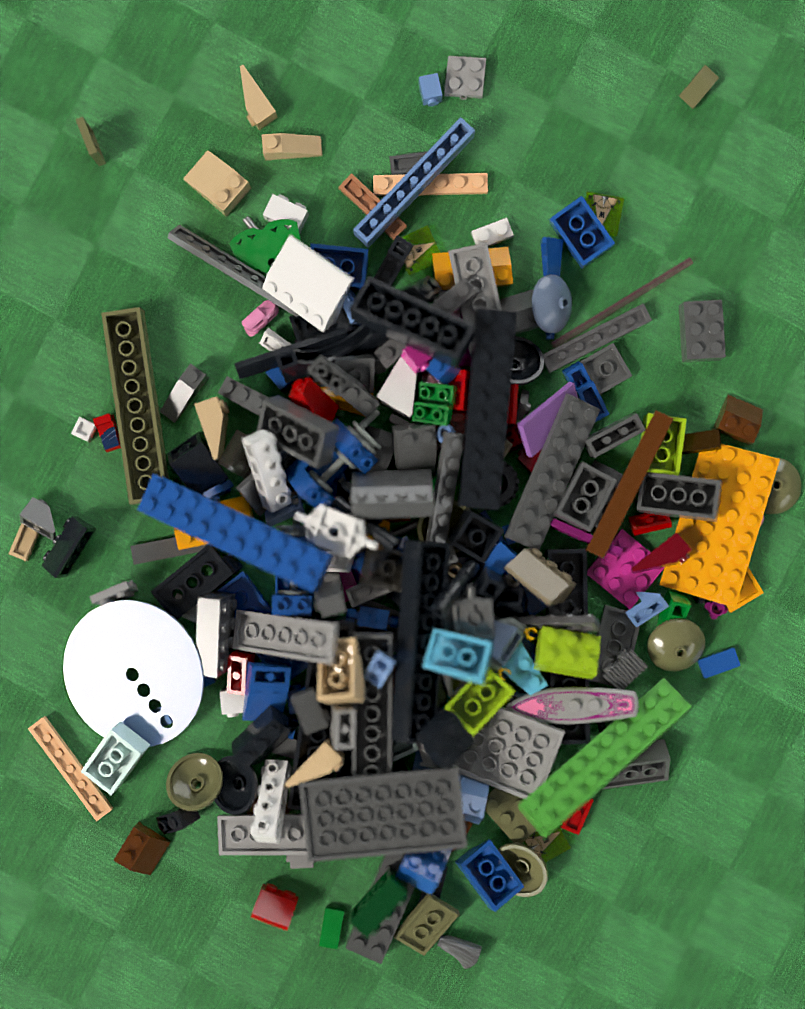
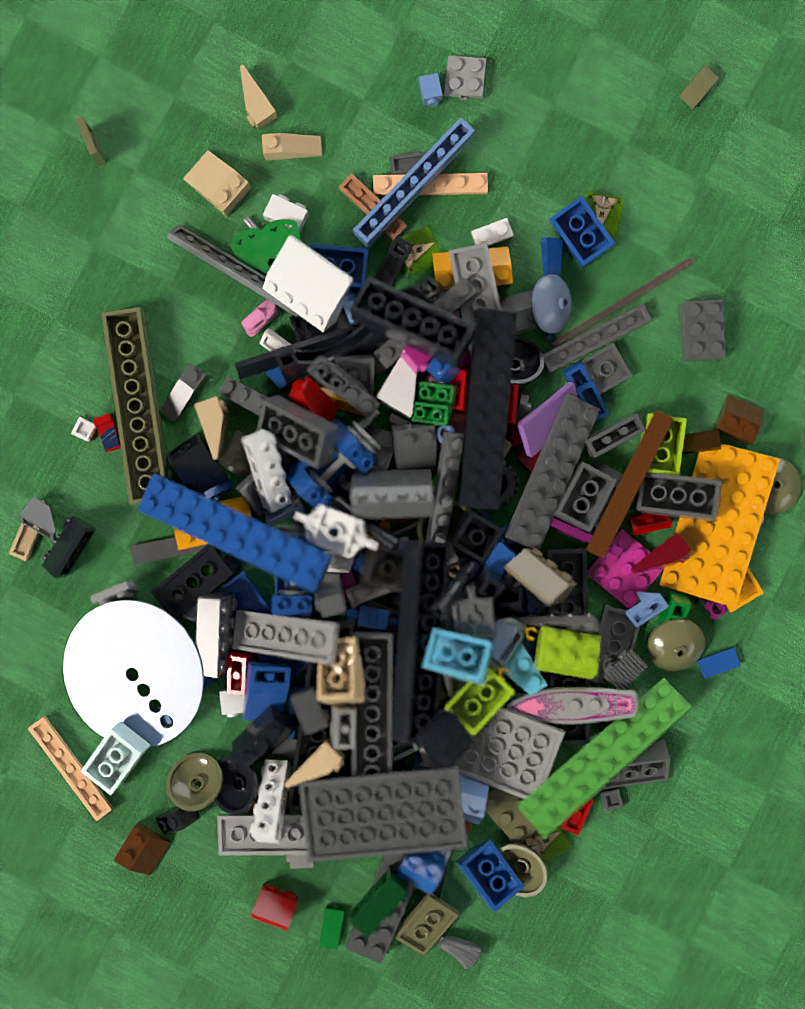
medium blue slope [364,651,397,688] -> none
none -> dark grey tile [600,787,624,812]

